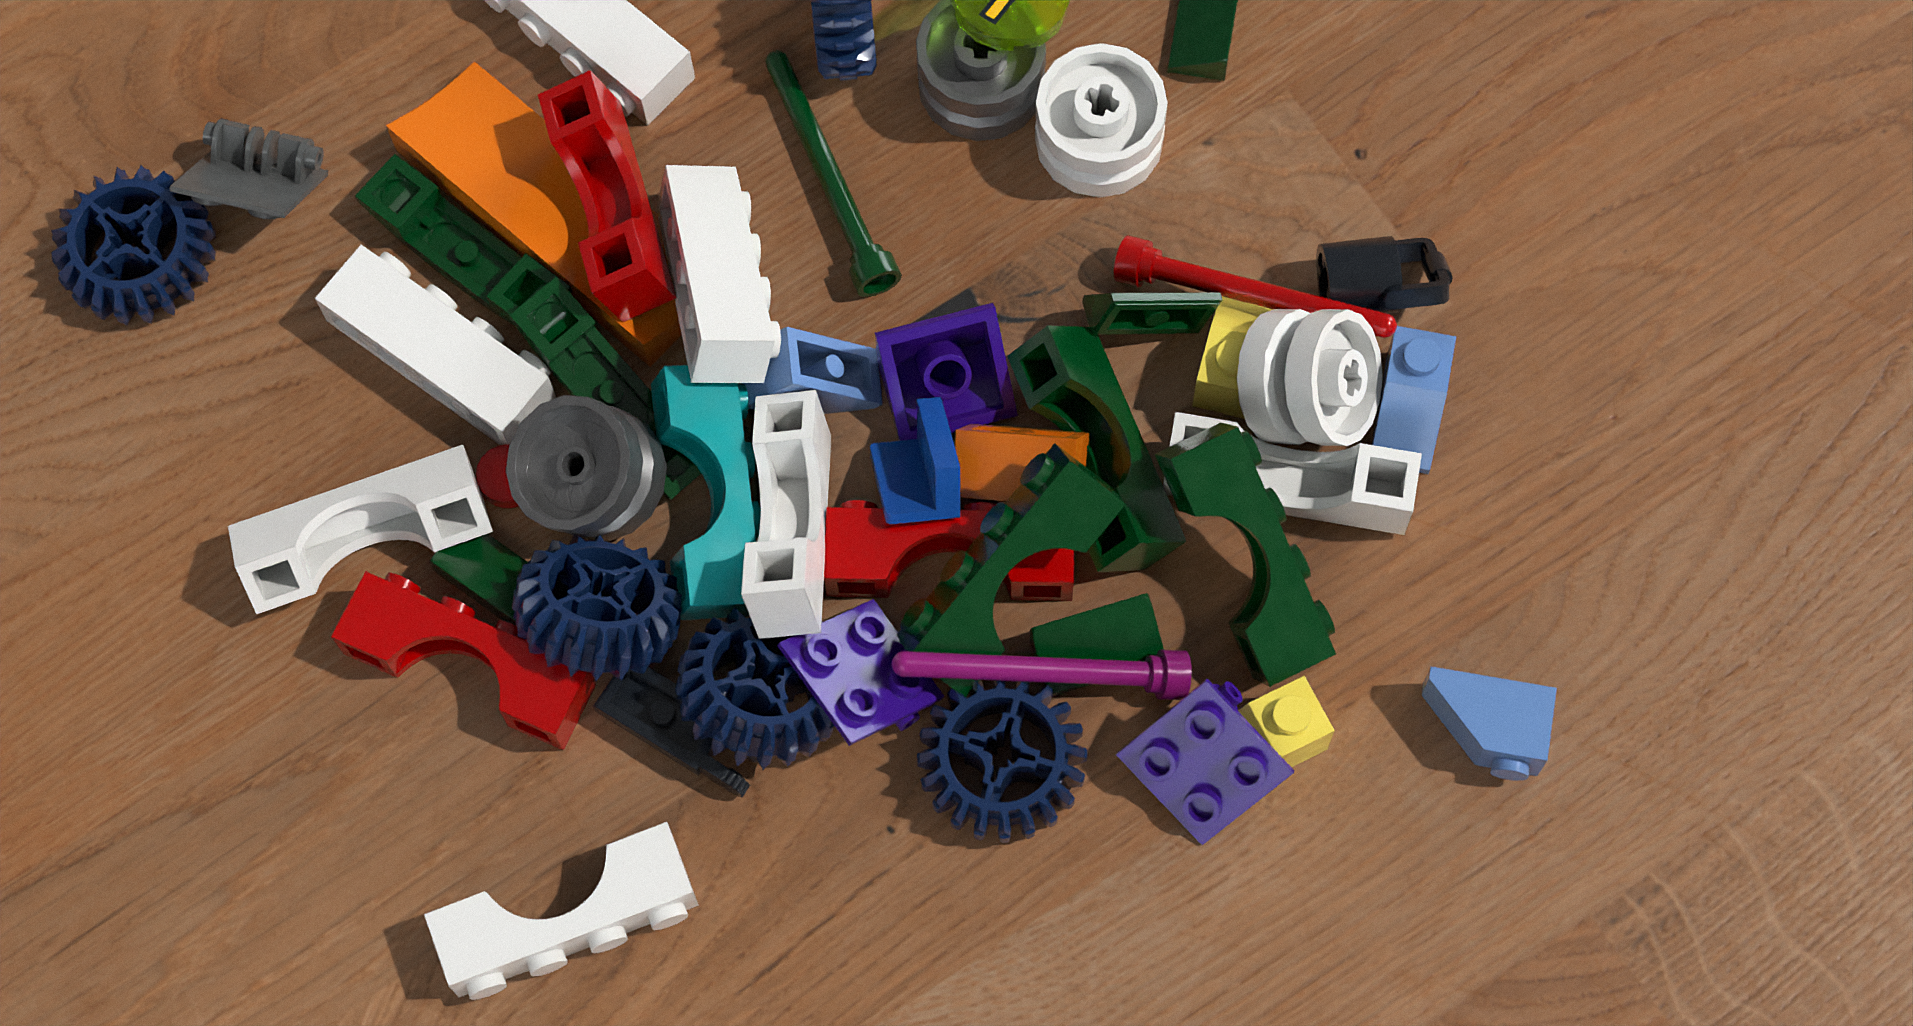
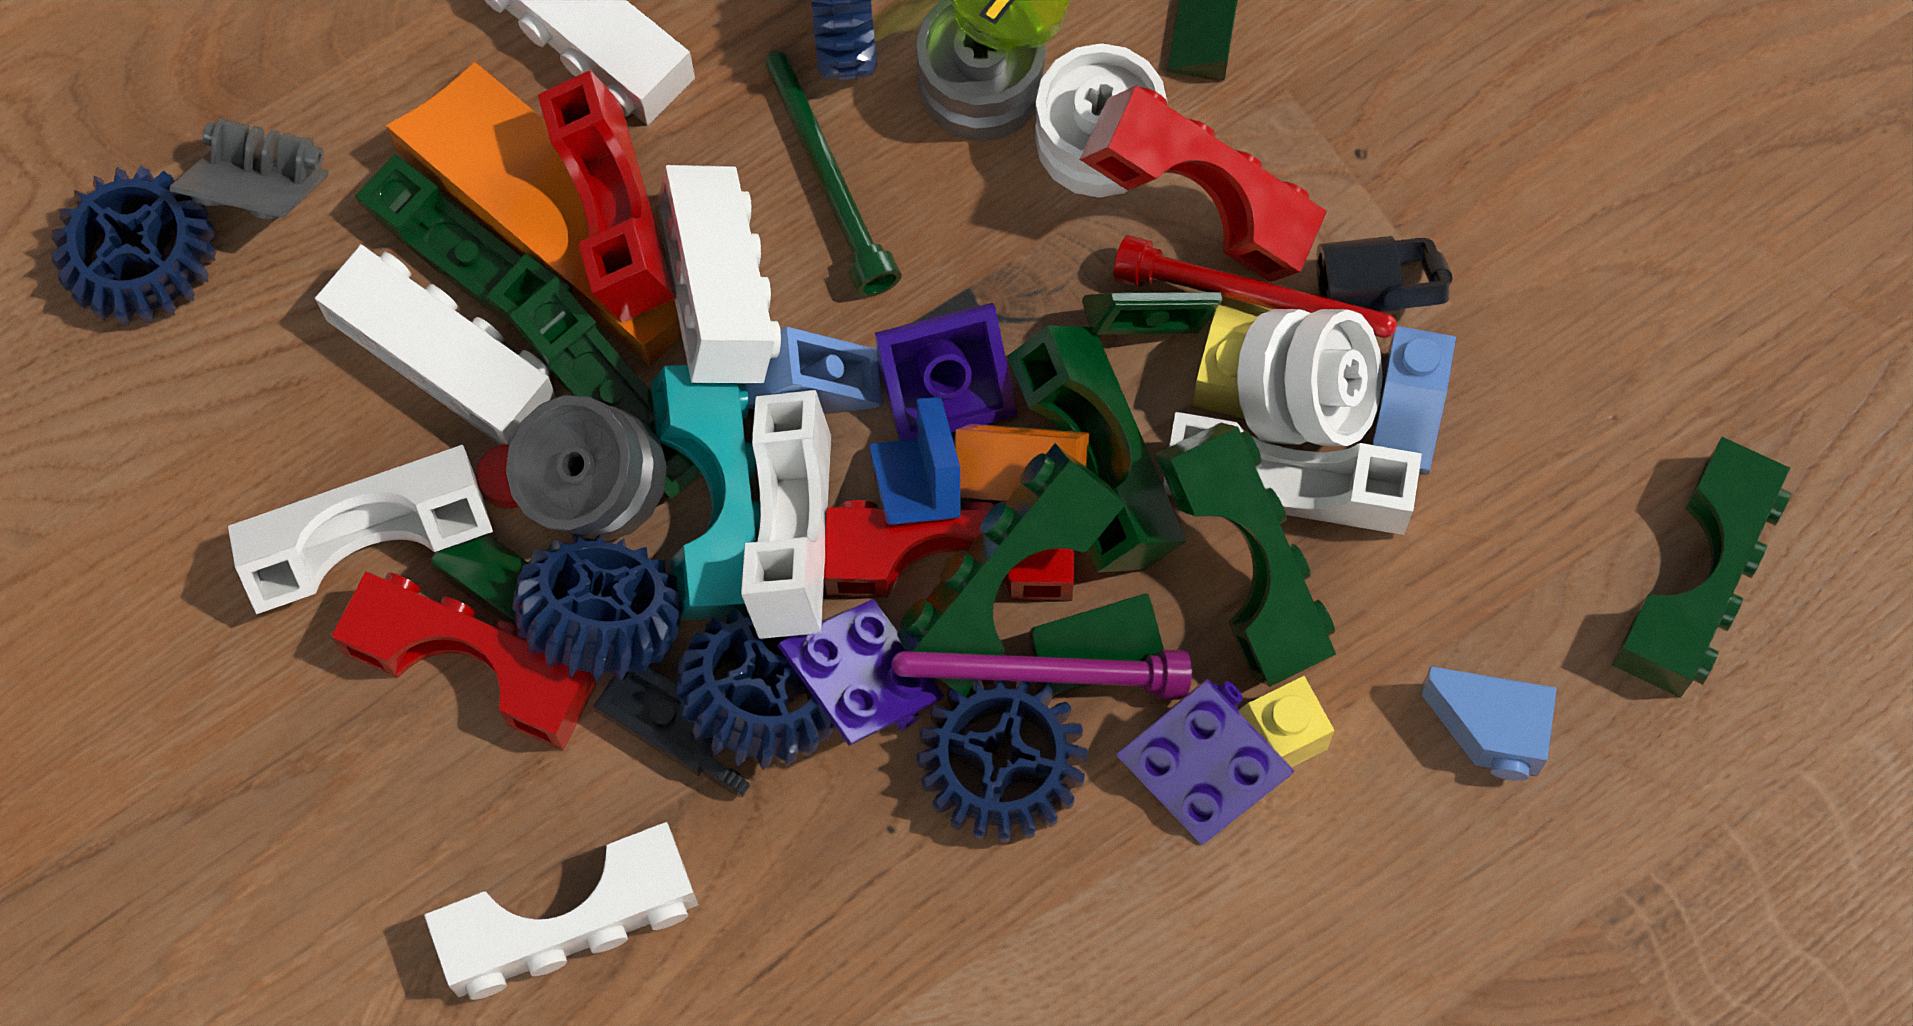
none -> red arch [1079,85,1327,282]
none -> dark green arch [1612,437,1791,698]

